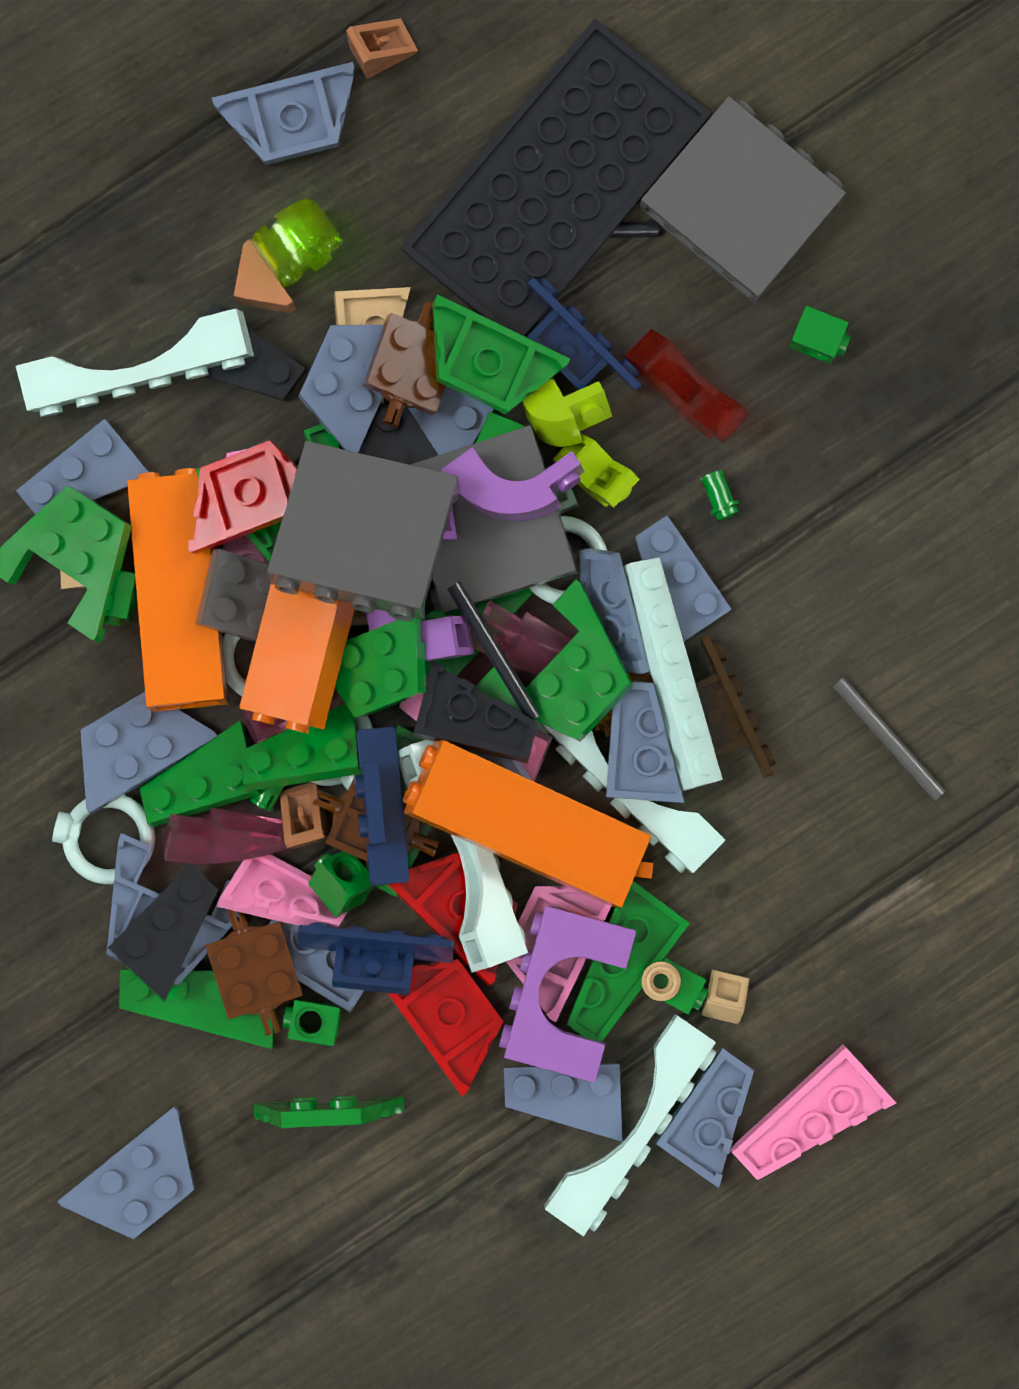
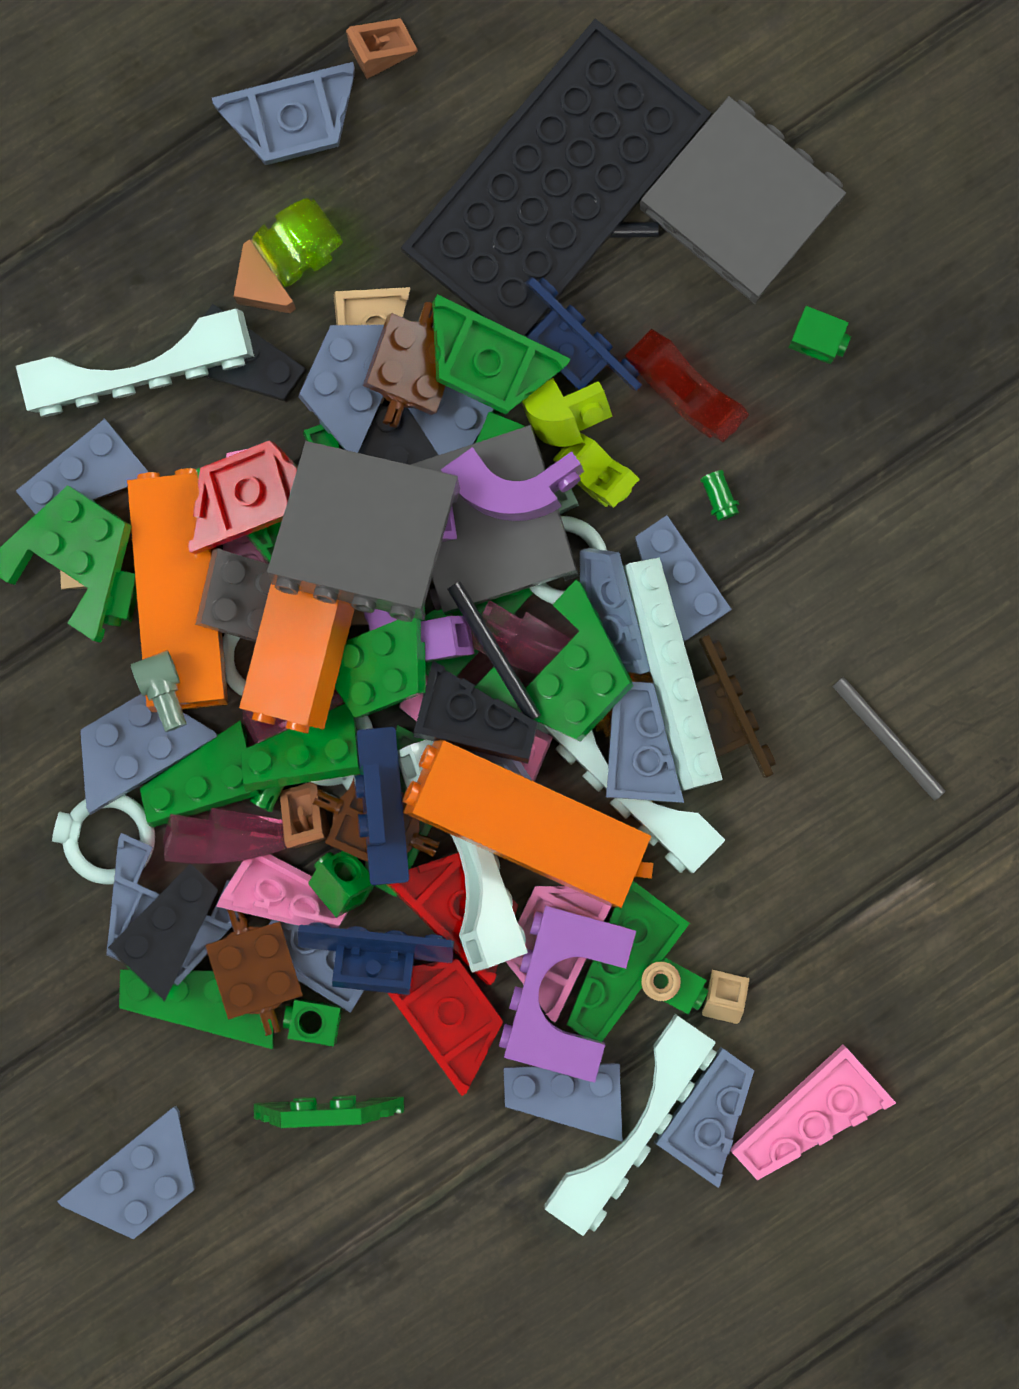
none -> sand green pin [131,650,187,732]

